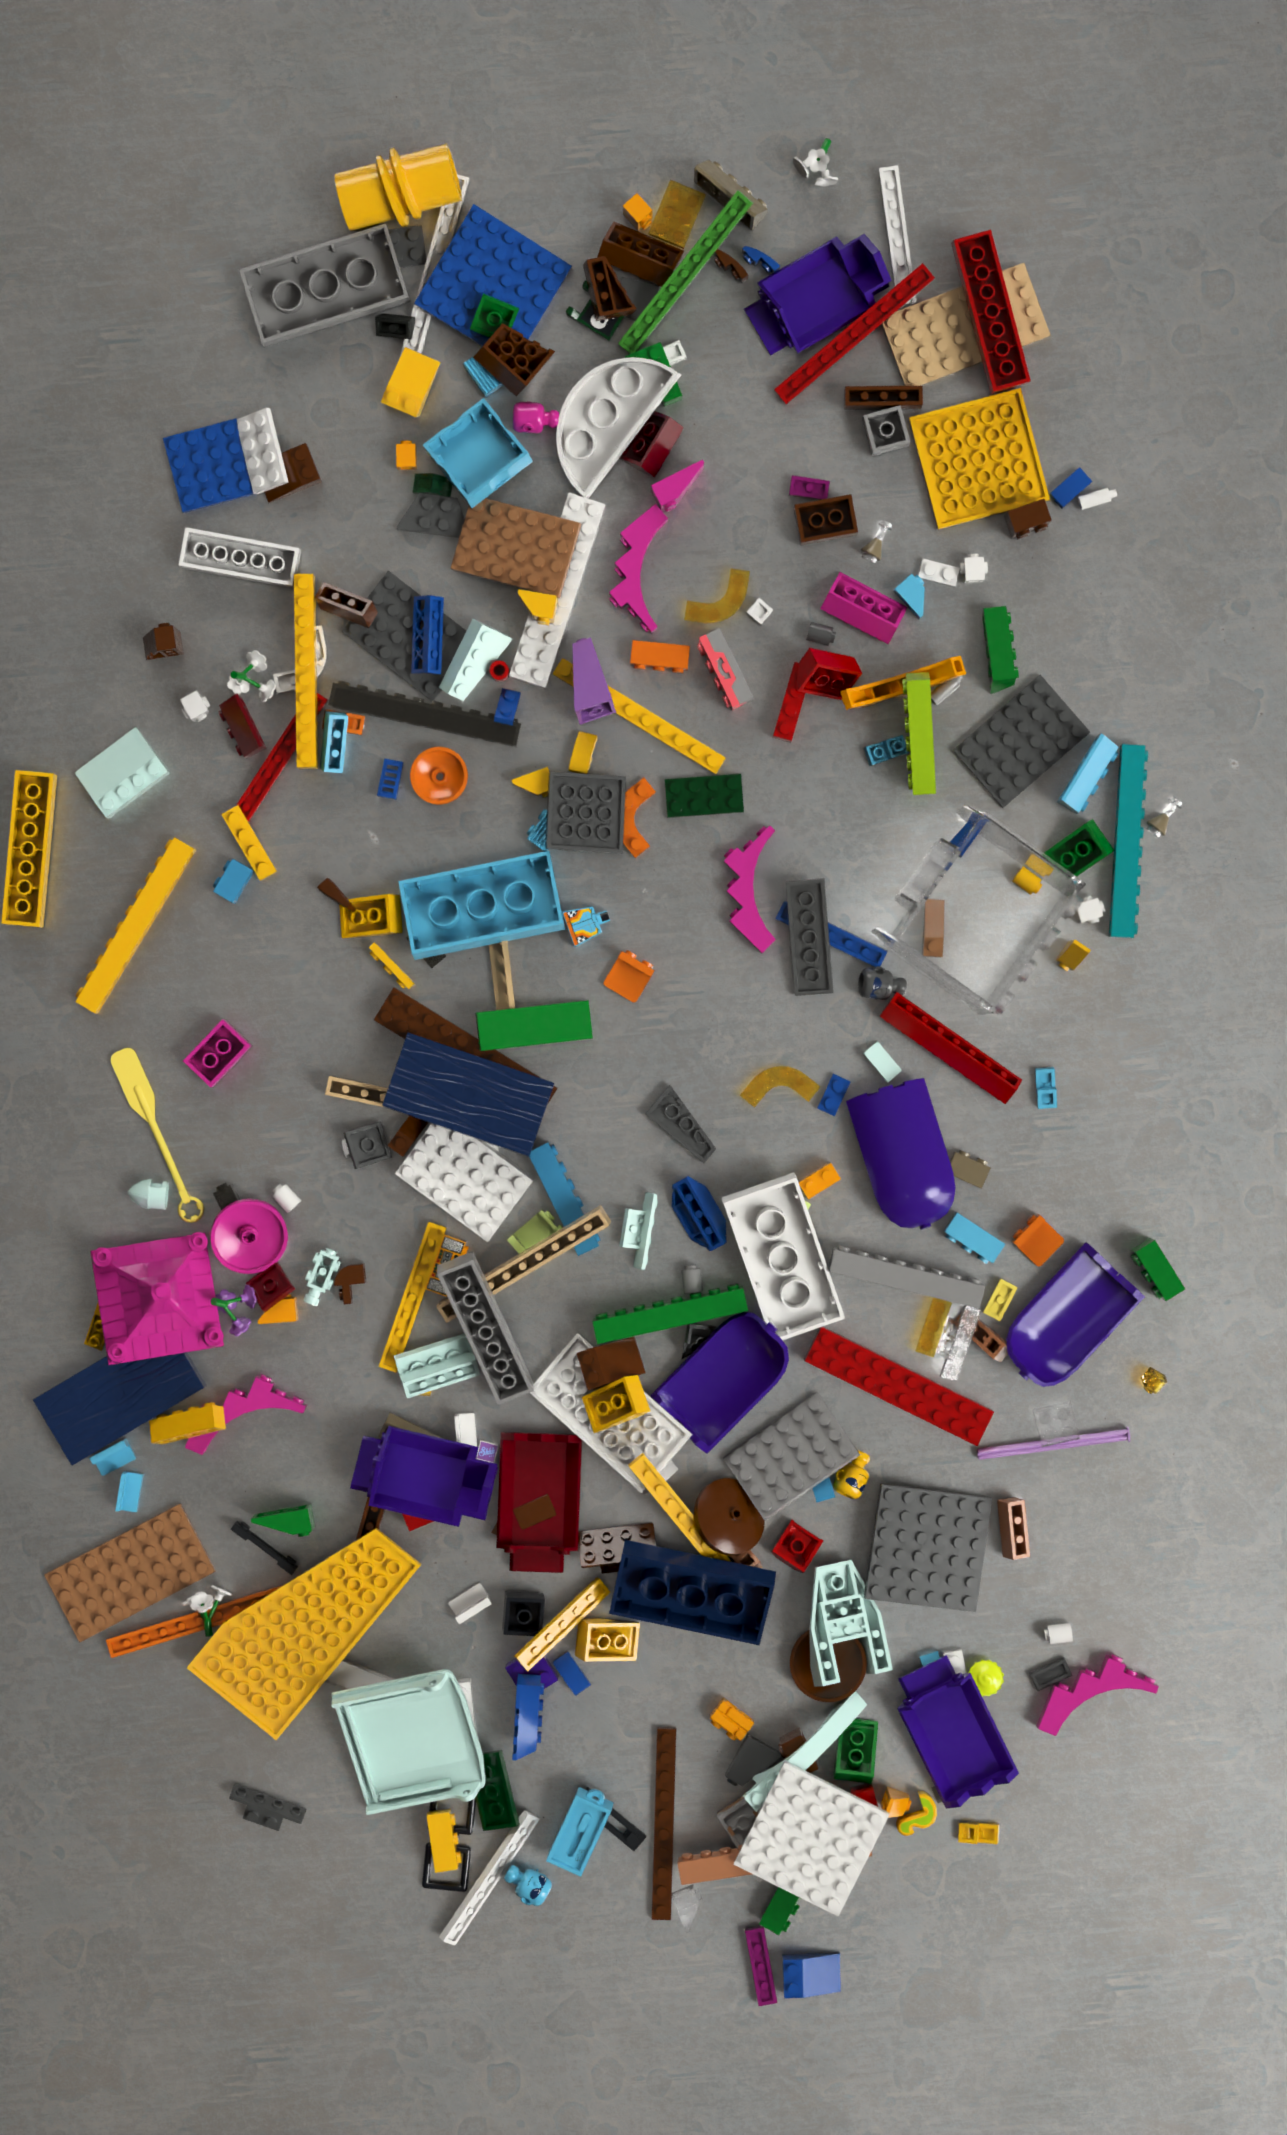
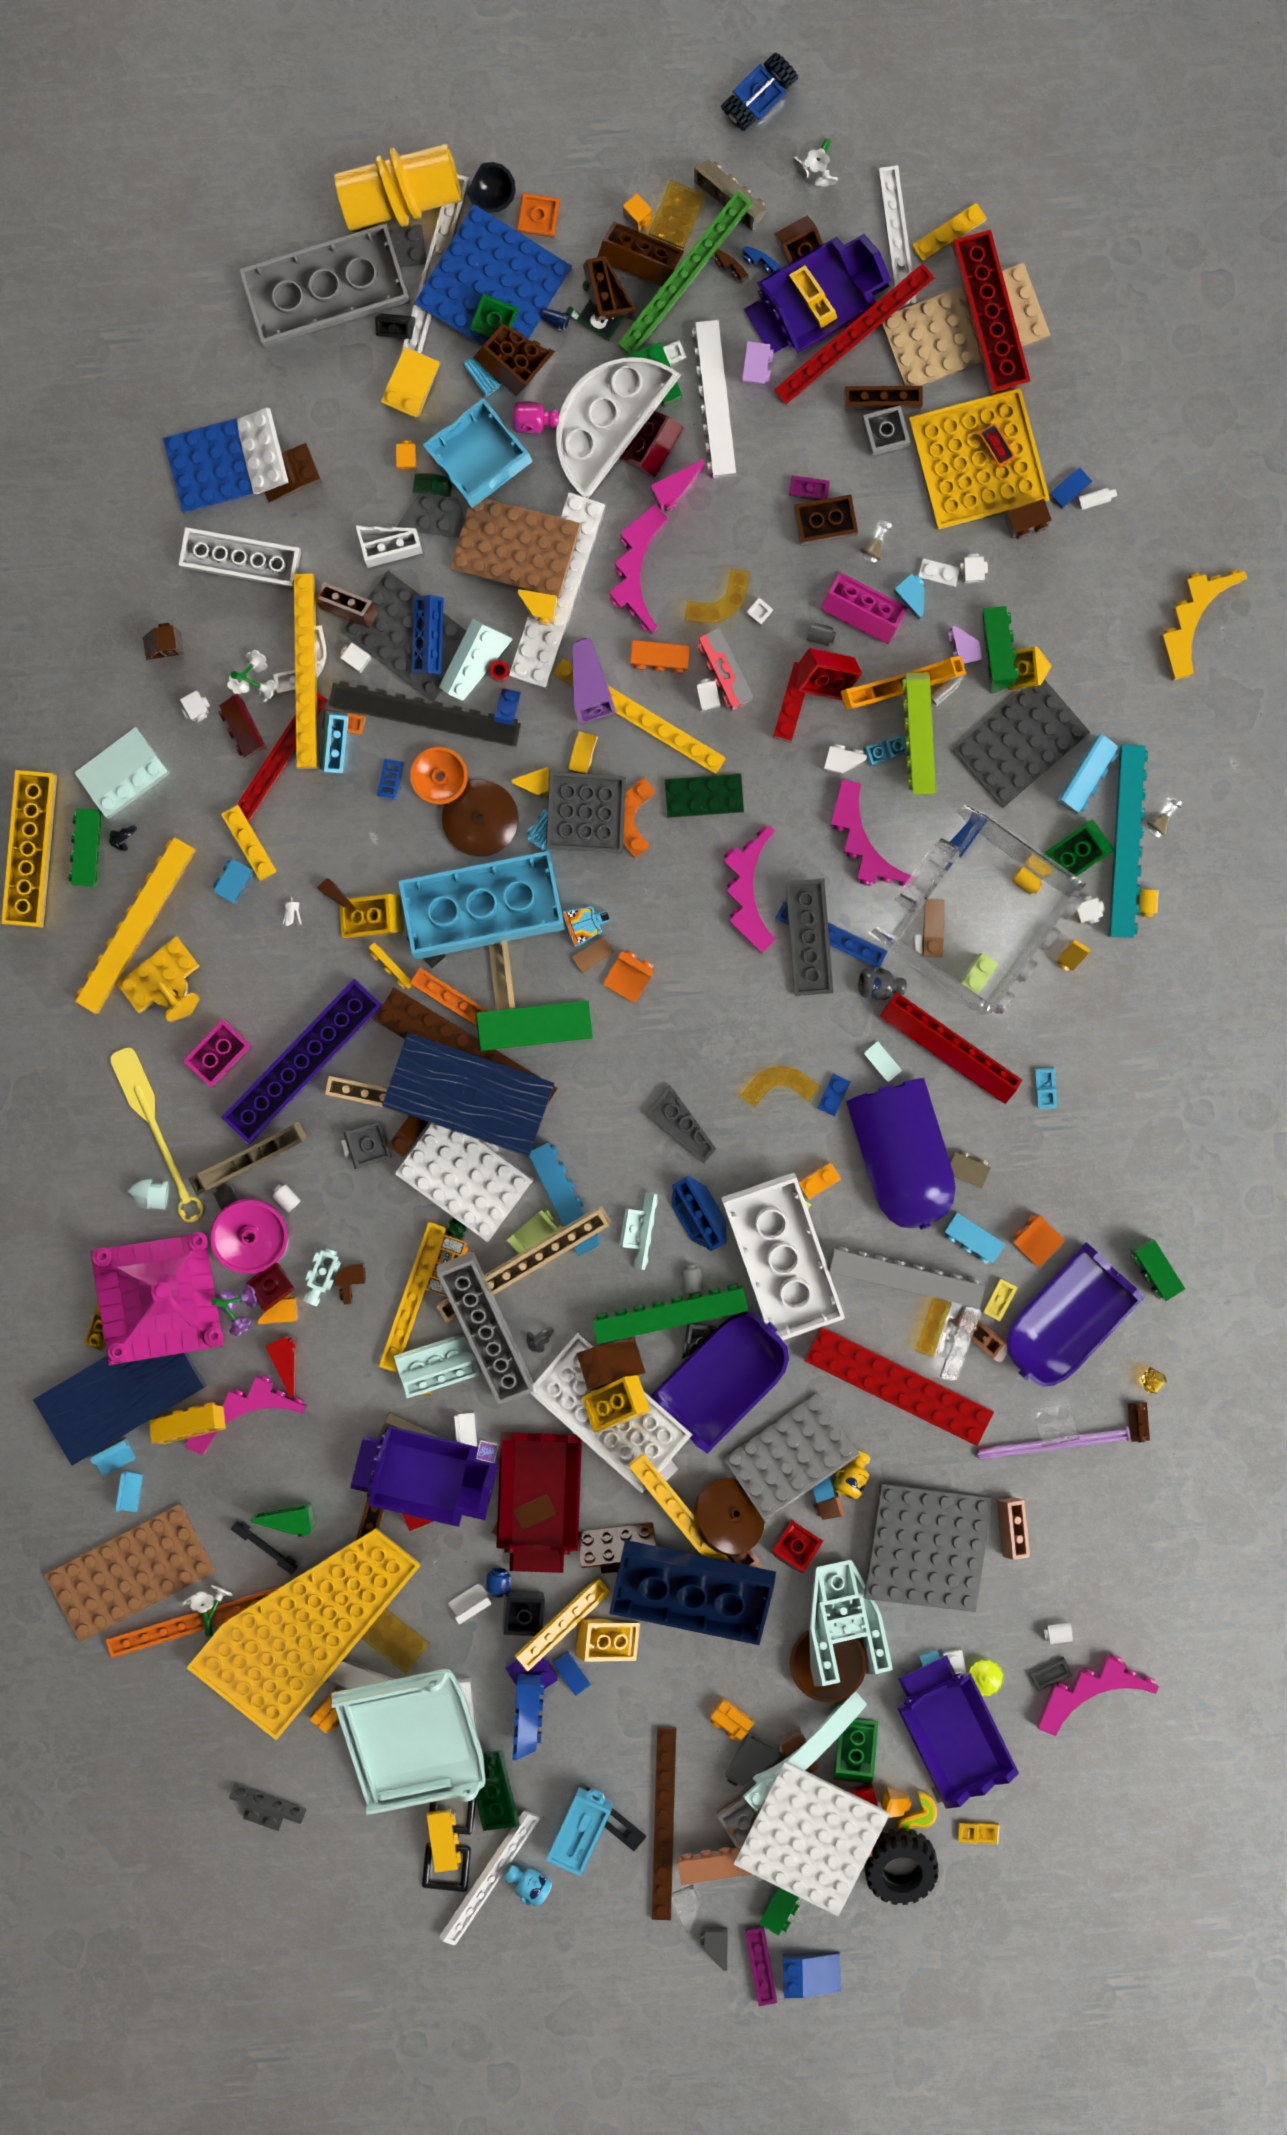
none -> green brick [68,808,102,887]
none -> black piece [109,825,137,851]
none -> yellow plate [116,936,200,1022]
none -> dark tan arch [188,1122,308,1196]
none -> dark purple brick [221,979,383,1144]
none -> red slope [265,1335,297,1398]
none -> white piece [282,897,302,926]
none -> light orange brick [309,1687,340,1733]
none -> white brick [340,642,372,673]
none -> white wedge [356,525,423,568]
none -> clear yellow plate [361,1608,430,1674]
none -> orange plate [409,967,488,1027]
none -> reddish brown dish [442,780,519,857]
none -> dark green plant [446,1217,466,1240]
none -> black cylinder [467,162,516,213]
none -> blue head [486,1568,511,1598]
none -> orange tile [516,193,560,238]
none -> dark grey piece [526,1327,554,1353]
none -> dark blue cone [540,308,570,331]
none -> medium nougat tile [572,936,614,973]
none -> white brick [692,320,736,478]
none -> white slope [696,679,720,711]
none -> dark grey slope [700,1927,728,1971]
none -> plate [721,52,798,131]
none -> lavender brick [742,341,774,386]
none -> reddish brown slope [774,215,823,264]
none -> yellow slope [789,265,837,328]
none -> nougat slope [813,1493,845,1520]
none -> white slope [823,744,867,775]
none -> dark pink arch [830,779,917,888]
none -> black tyre [864,1828,939,1905]
none -> yellow plate [912,203,987,262]
none -> white tile [913,935,923,955]
none -> lavender slope [948,626,983,665]
none -> yellowish green panel [957,953,998,996]
none -> slope [979,423,1016,468]
none -> yellow slope [1009,646,1051,690]
none -> reddish brown hinge [1128,1402,1150,1443]
none -> yellow brick [1138,889,1158,917]
none -> yellow arch [1160,569,1247,681]

